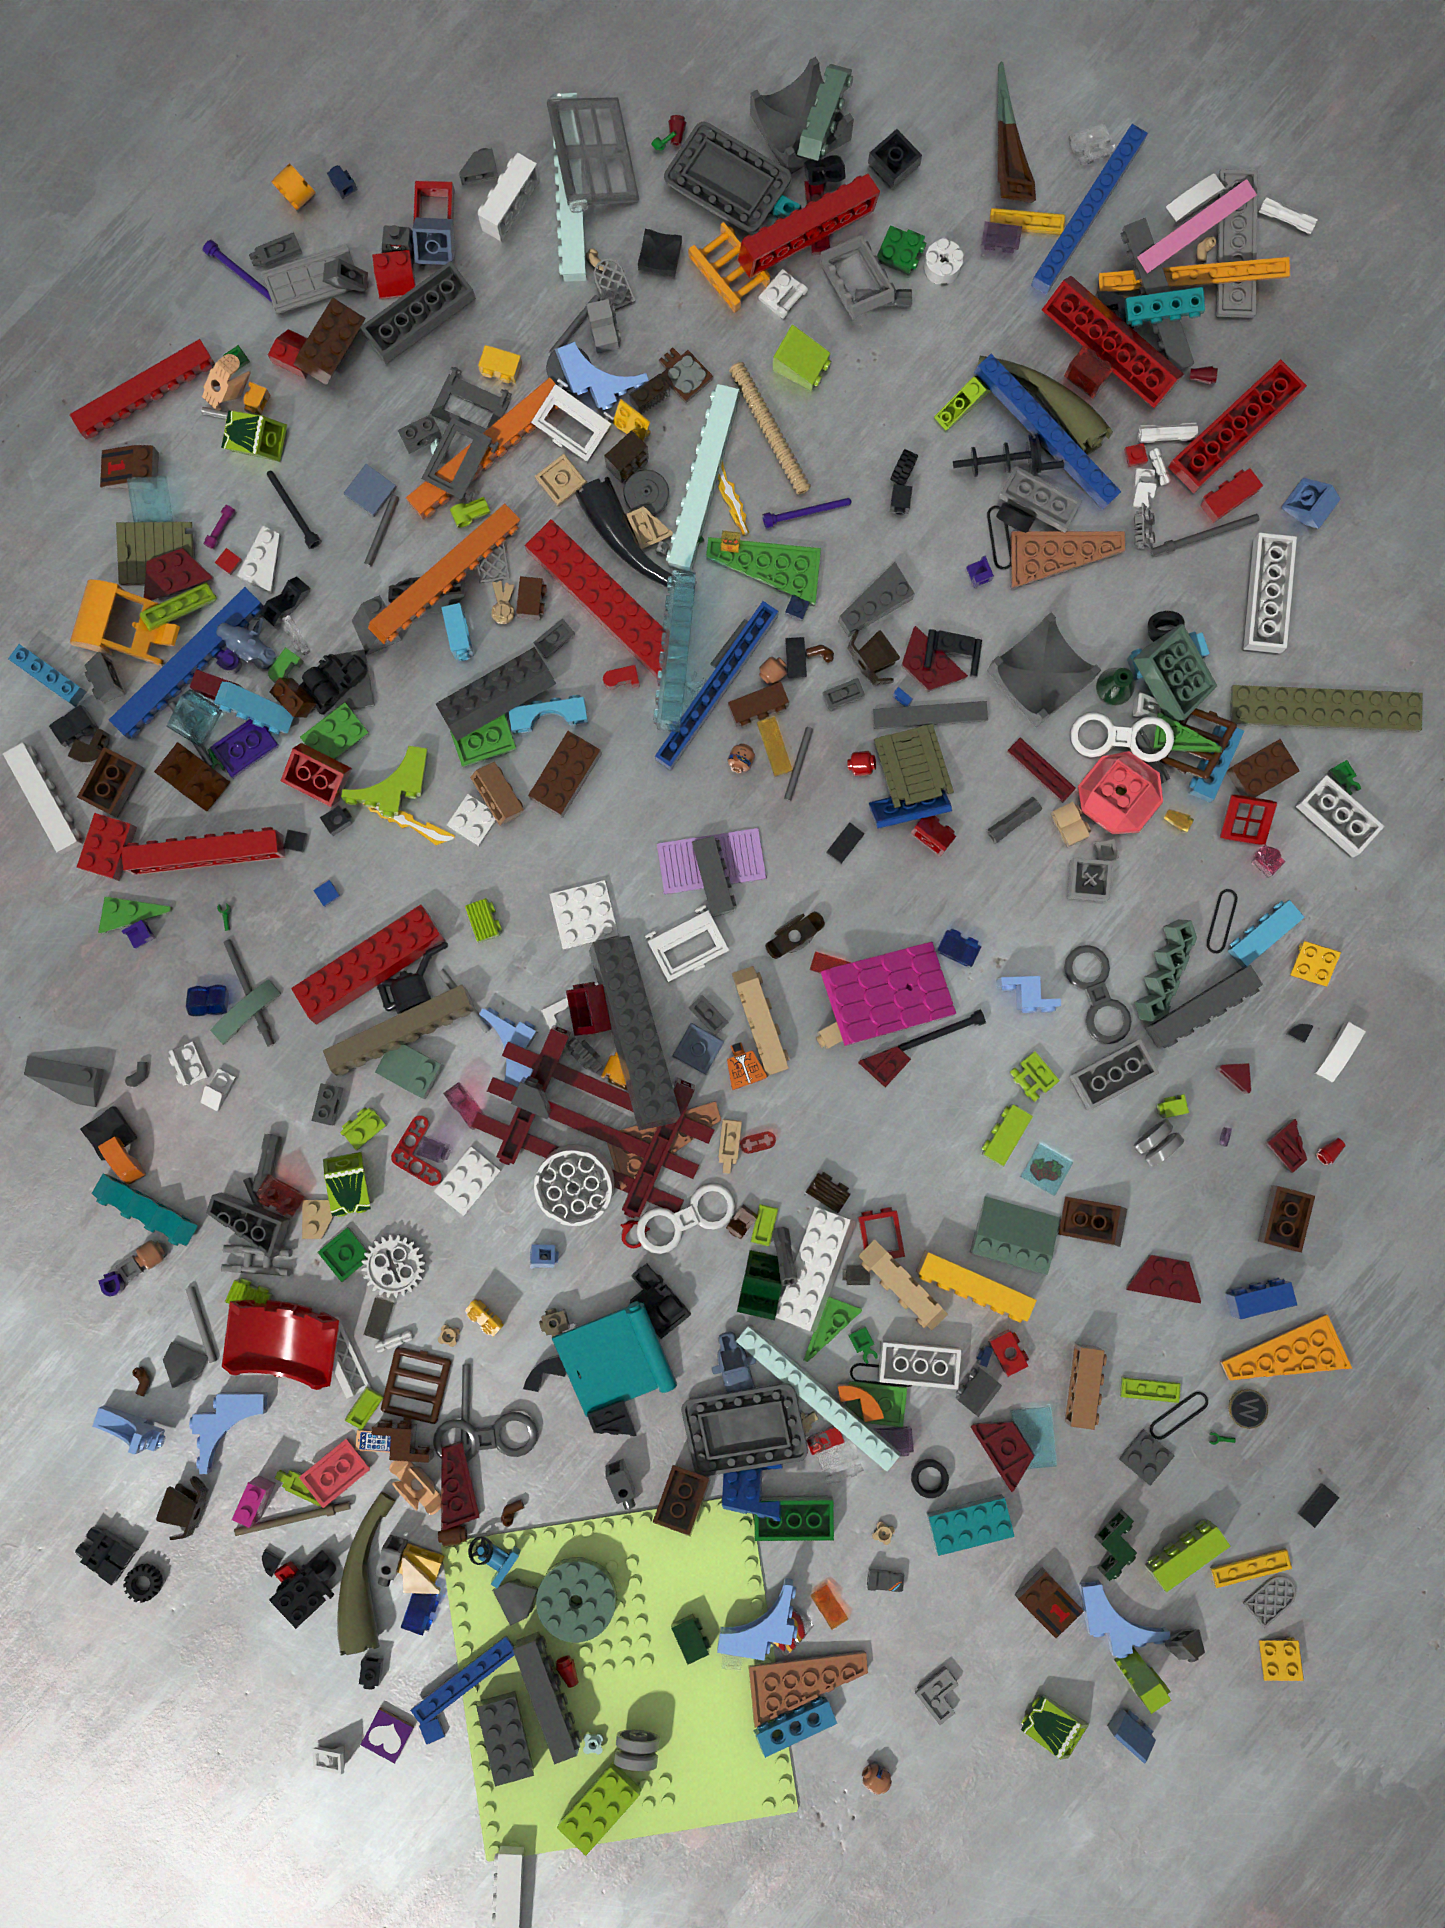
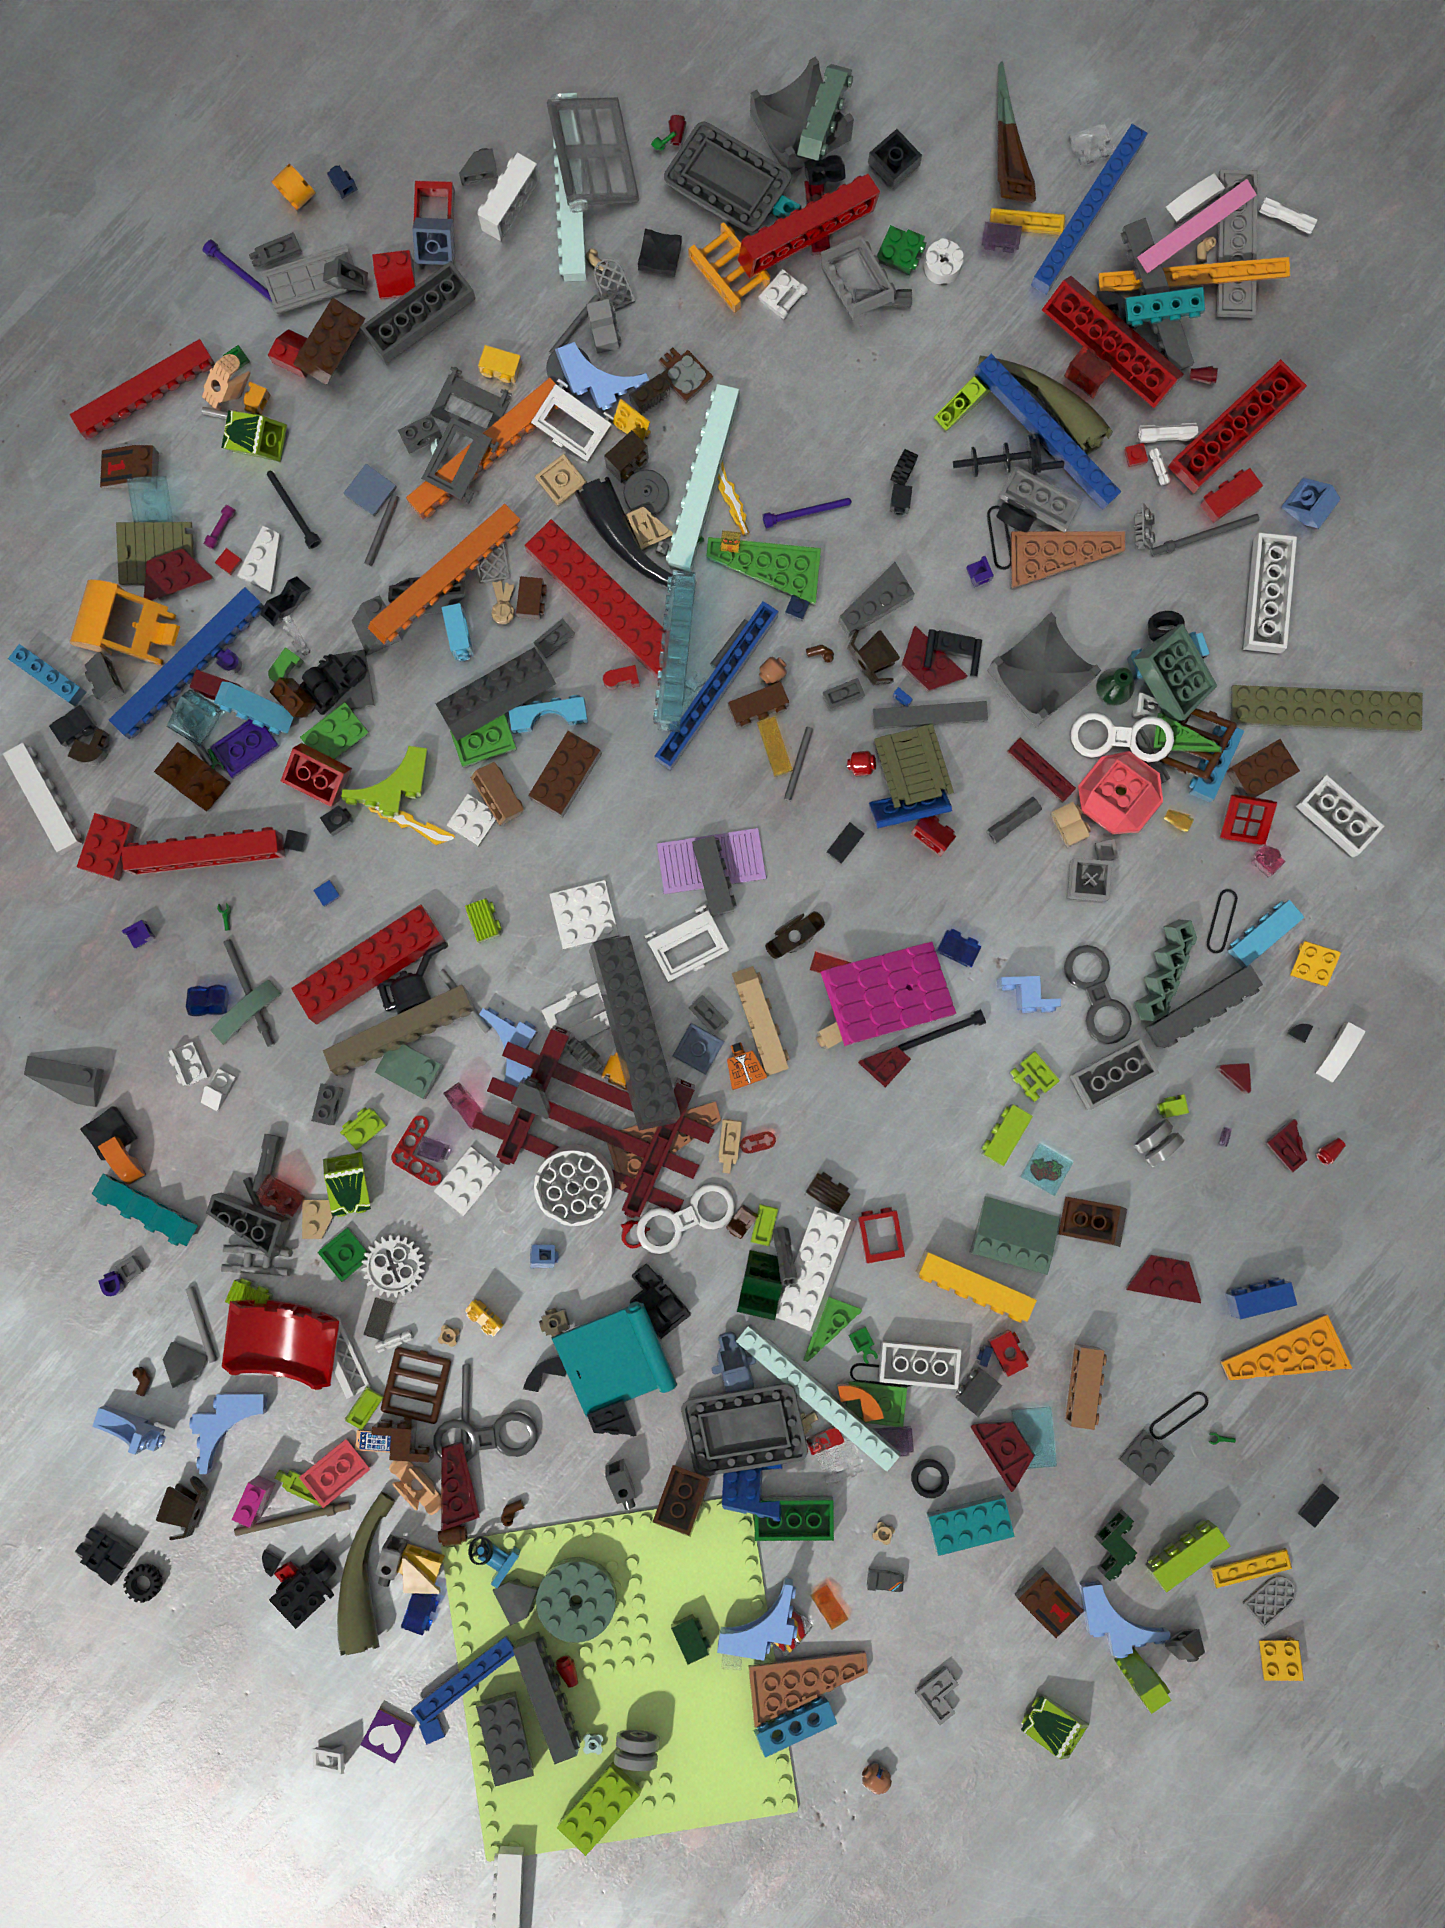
reddish brown brick [77,747,144,818] -> none
bright green wing [98,897,172,934] -> none
dark grey arm [125,1062,147,1087] -> none
nougat head [135,1240,165,1269] -> none
lime tile [139,582,217,631] -> none
sand blue piece [216,617,276,669] -> none
black brick [359,1656,384,1690] -> none
dark grey torso [381,225,415,258] -> none
lime piece [450,497,491,528] -> none
dark red window [566,982,612,1036] -> none
nougat head [727,743,755,773] -> none
tan piece [729,362,811,495] -> none
lime slope [773,325,832,391] -> none
black slope [785,637,807,678] -> none
clear smoke brick [842,1264,870,1285] -> none
tan brick [859,1239,948,1330] -> none
medium blue slope [1107,1708,1156,1764] -> none
lime tile [1120,1377,1181,1403] -> none
white slope [1132,468,1156,509] -> none
black tile [1228,1389,1268,1429] -> none
reddish brown brick [1258,1185,1315,1253] -> none
green plate [1329,760,1361,795] -> none

